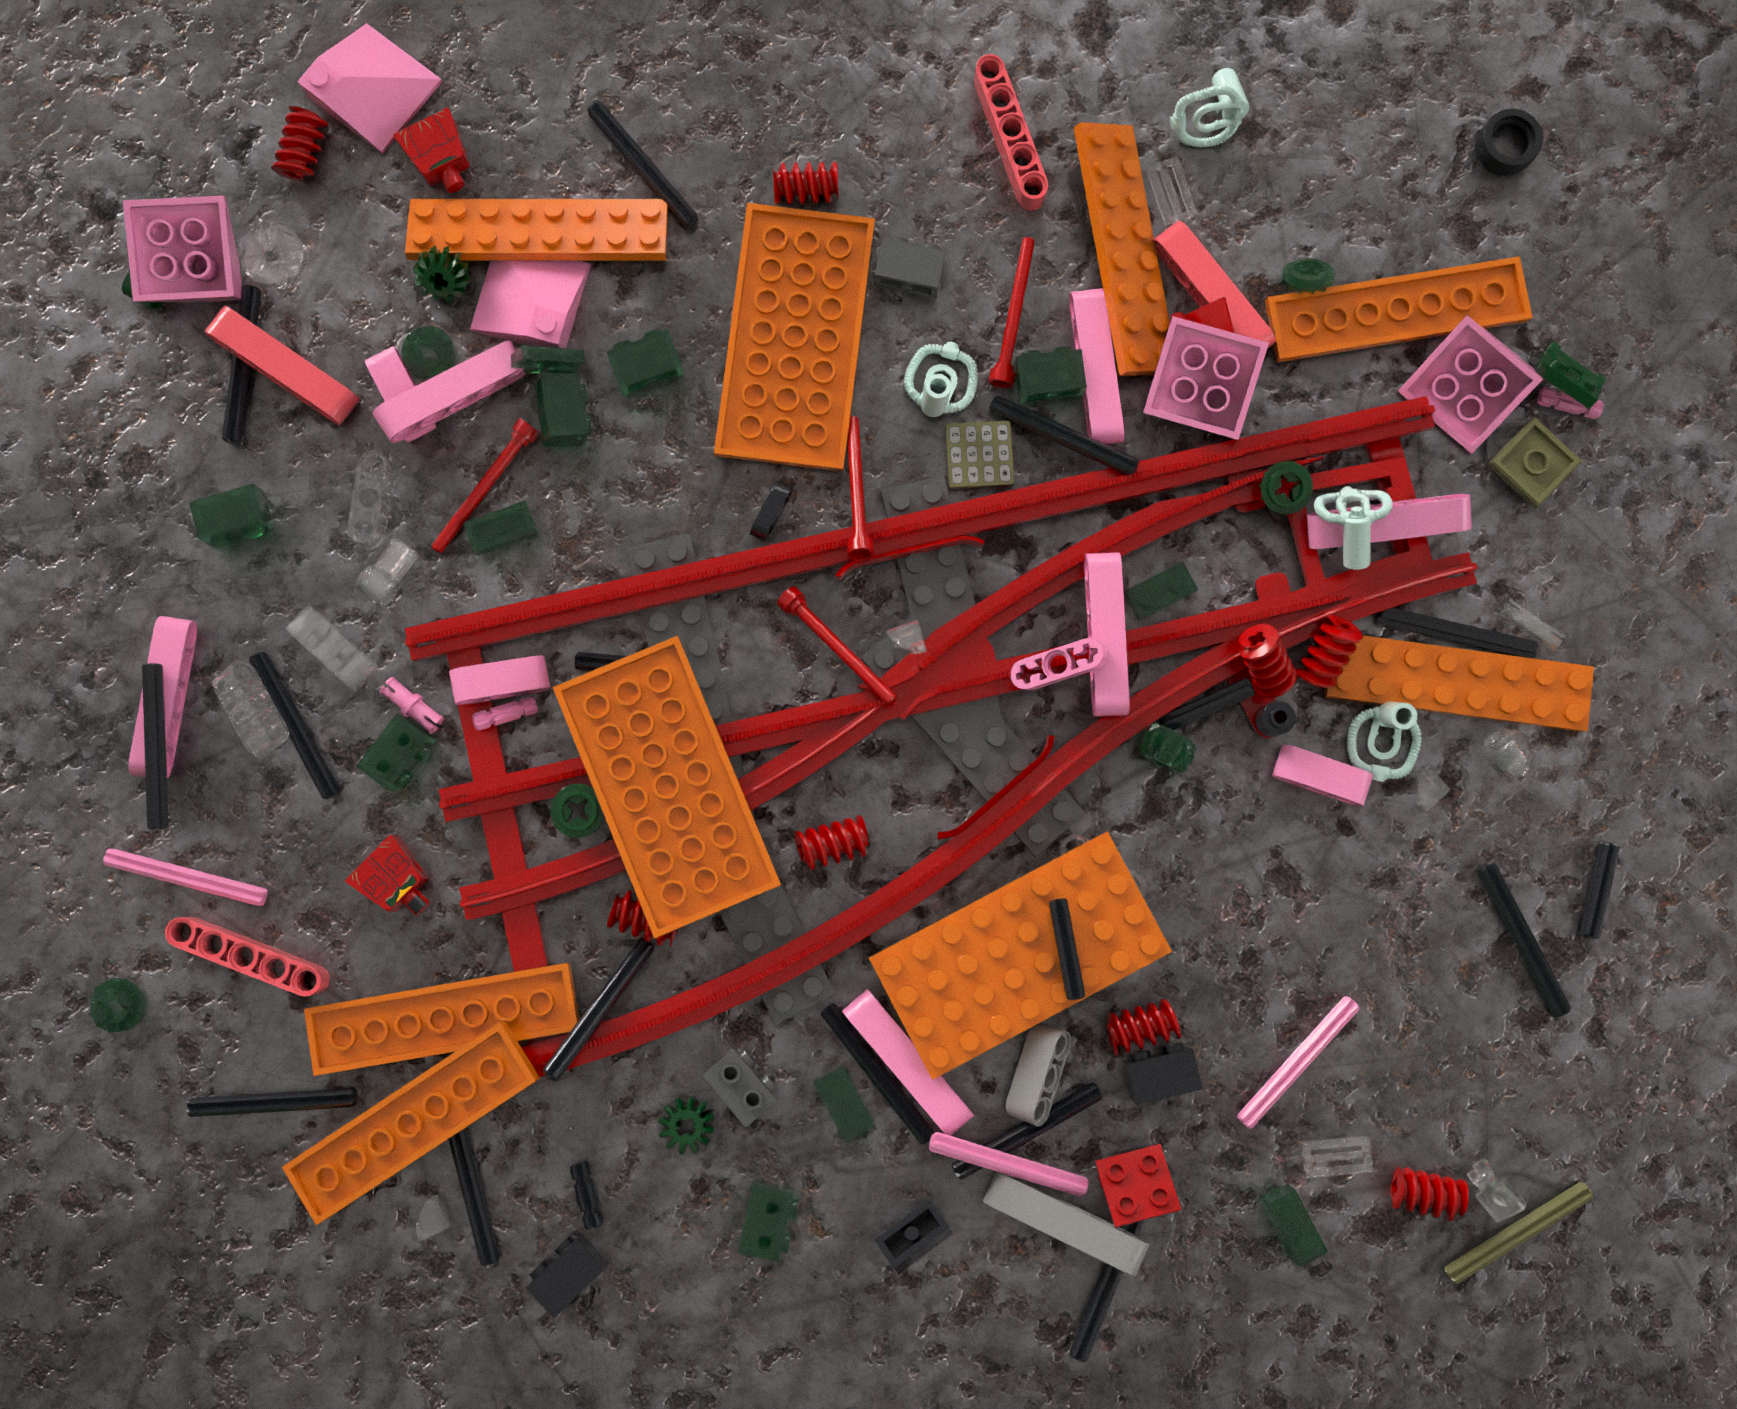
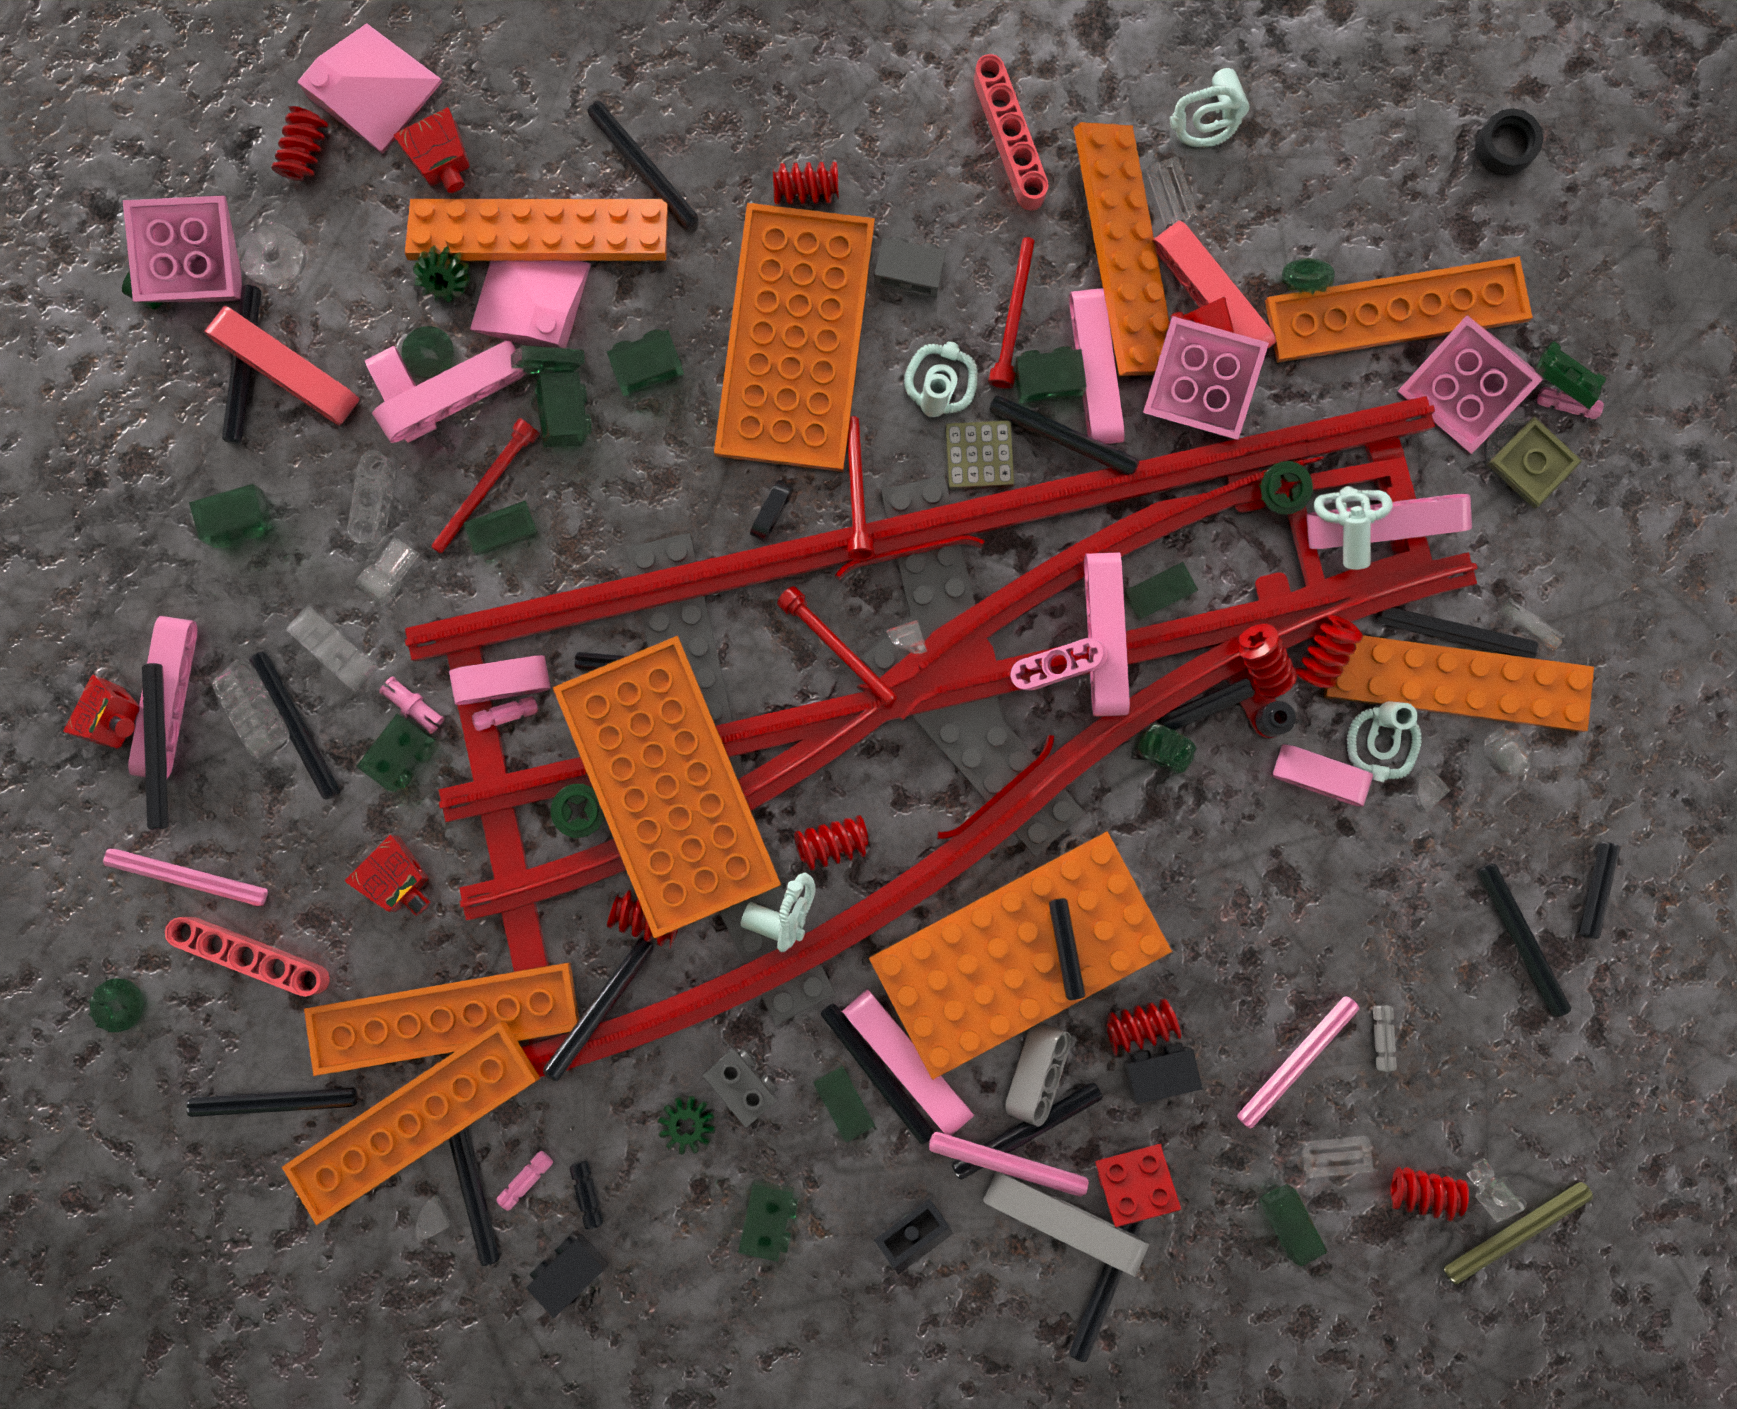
none -> red torso [63,674,140,749]
none -> bright pink axle [496,1151,553,1211]
none -> light aqua piece [741,873,815,952]
none -> light grey axle [1373,1005,1397,1072]

